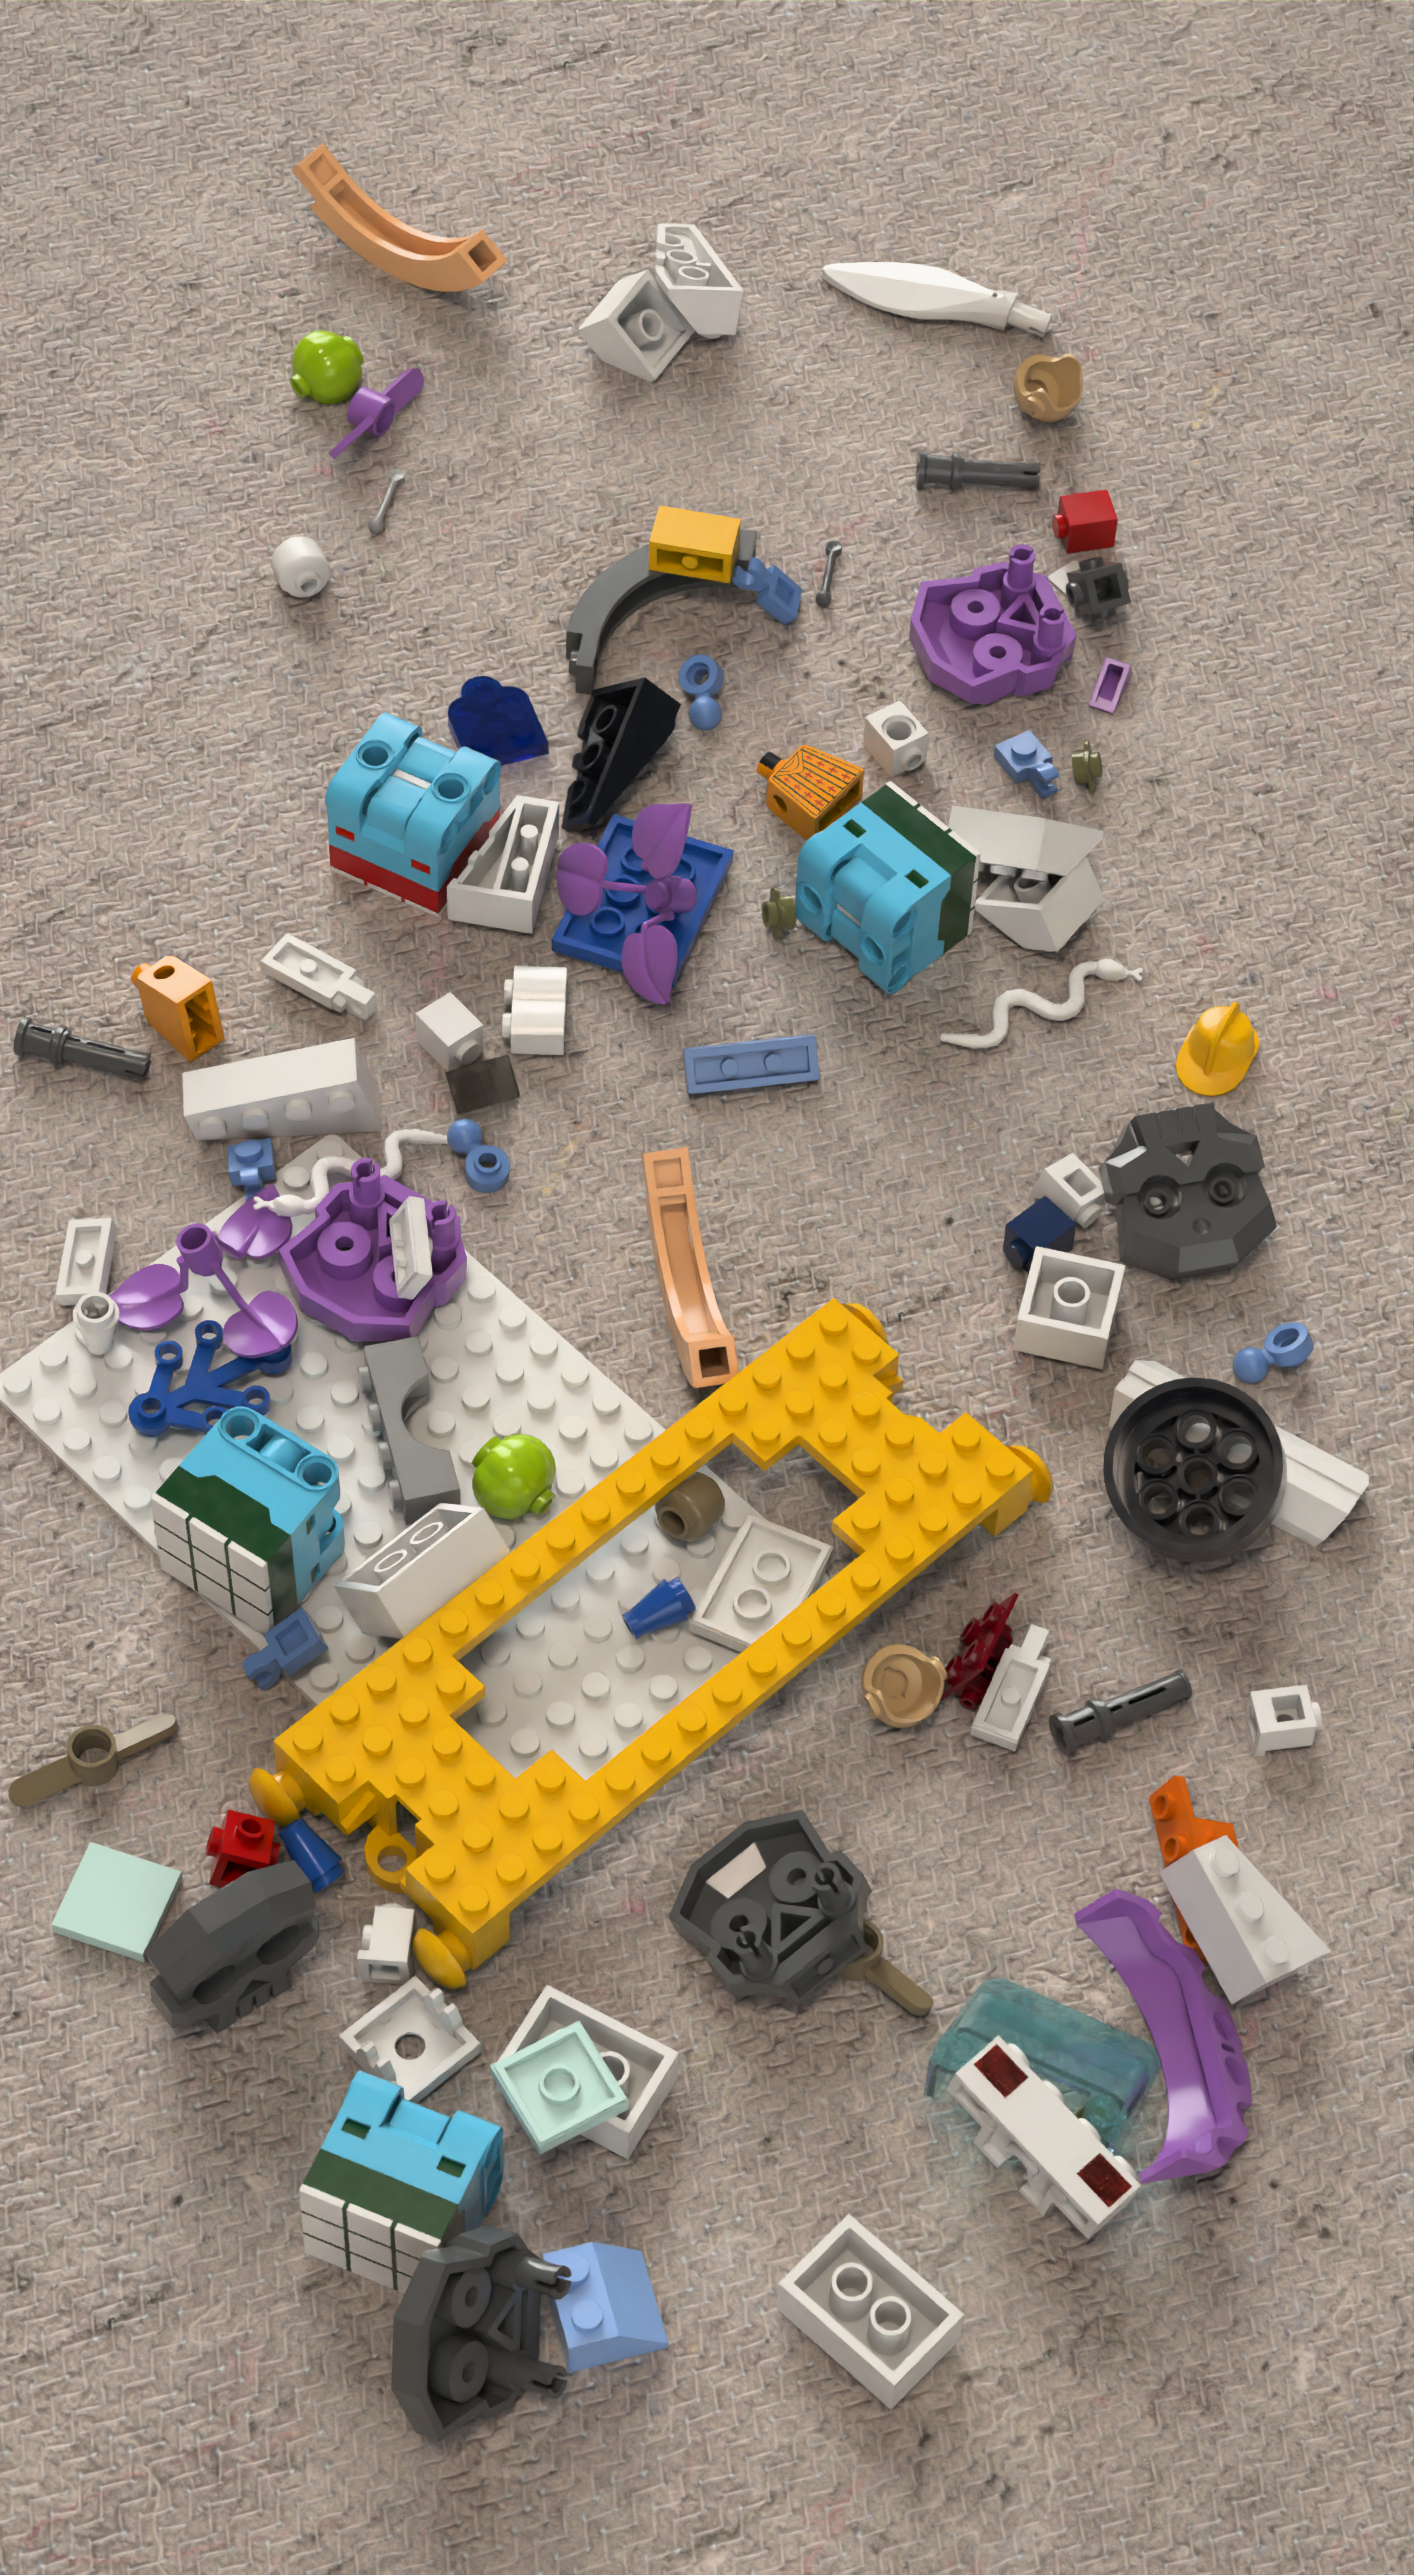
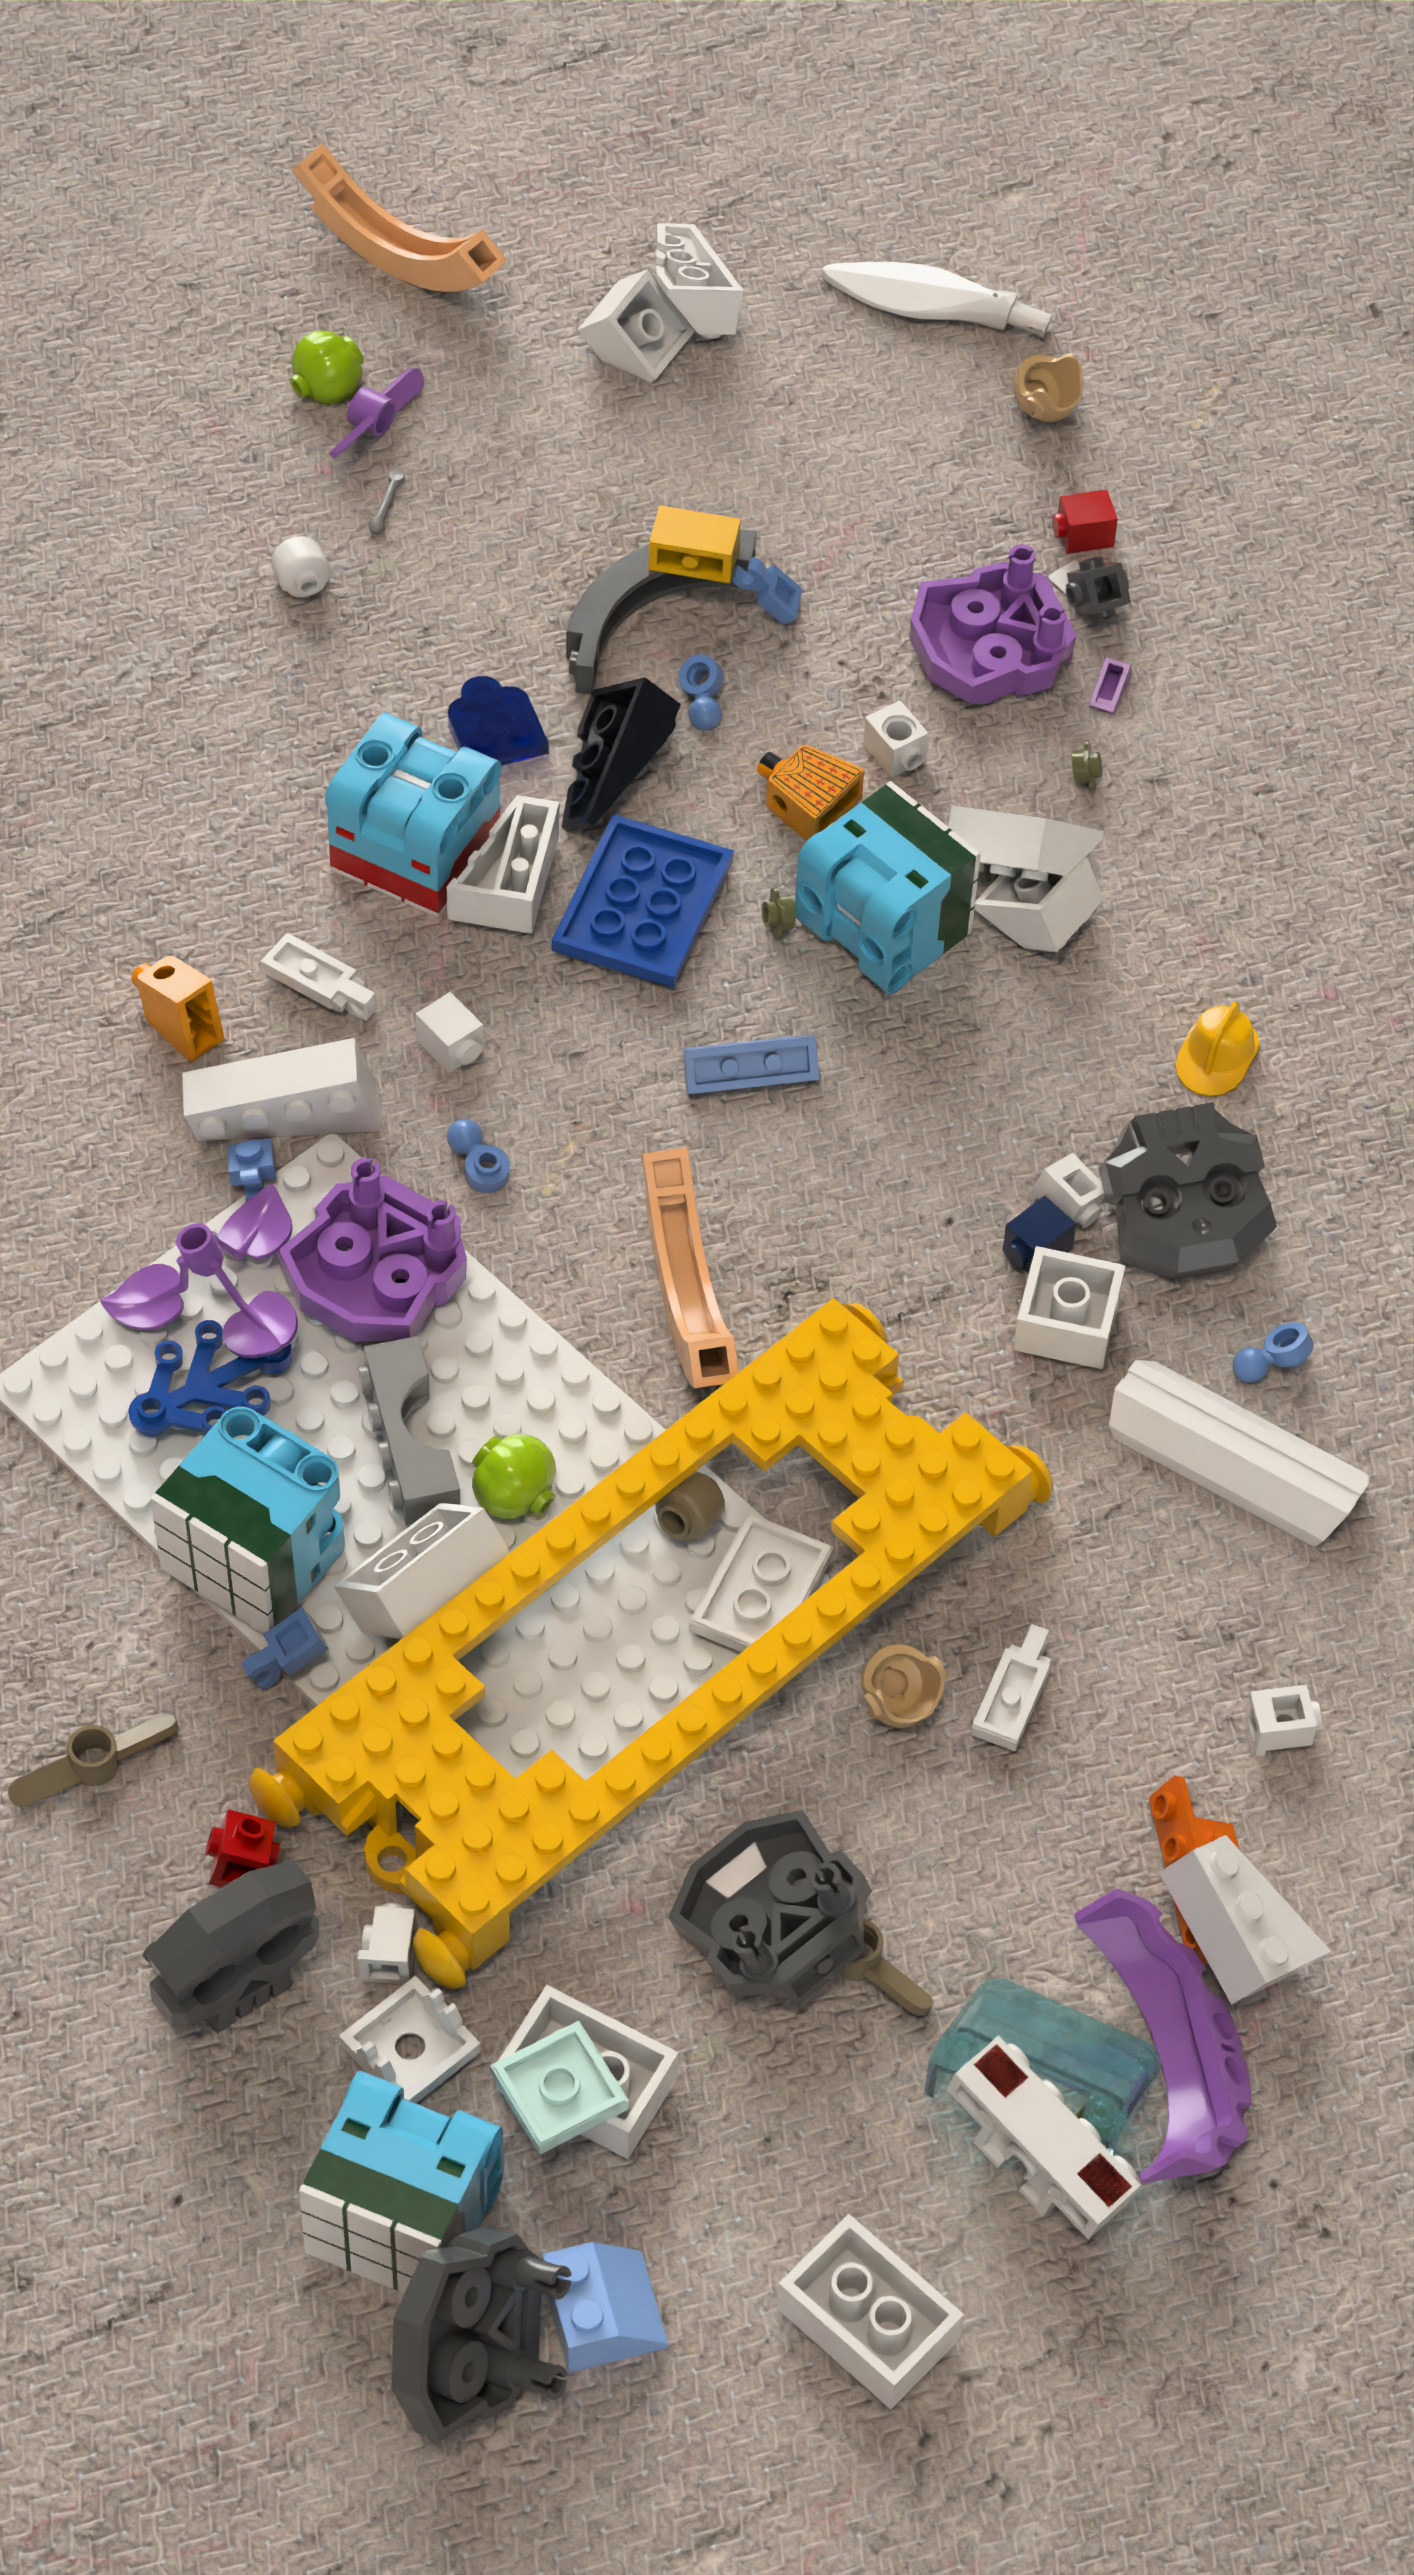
dark grey pin [13,1016,151,1081] -> none
light aqua tile [51,1842,182,1963] -> none
white plate [55,1218,117,1306] -> none
white cone [73,1292,119,1355] -> none
white animal [253,1129,448,1217] -> none
blue cone [278,1817,345,1893] -> none
white plate [389,1196,433,1300] -> none
clear smoke panel [445,1054,520,1115] -> none
white brick [502,966,567,1055] -> none
medium lavender plant [556,803,697,1004] -> none
blue cone [621,1577,696,1639] -> none
dark grey hinge [815,540,842,607] -> none
dark grey pin [916,450,1040,489] -> none
white animal [940,959,1143,1049] -> none
dark red hinge [940,1592,1019,1710] -> none
medium blue plate [994,730,1059,798] -> none
dark grey pin [1049,1670,1192,1755] -> none
black wheel [1103,1377,1287,1562] -> none

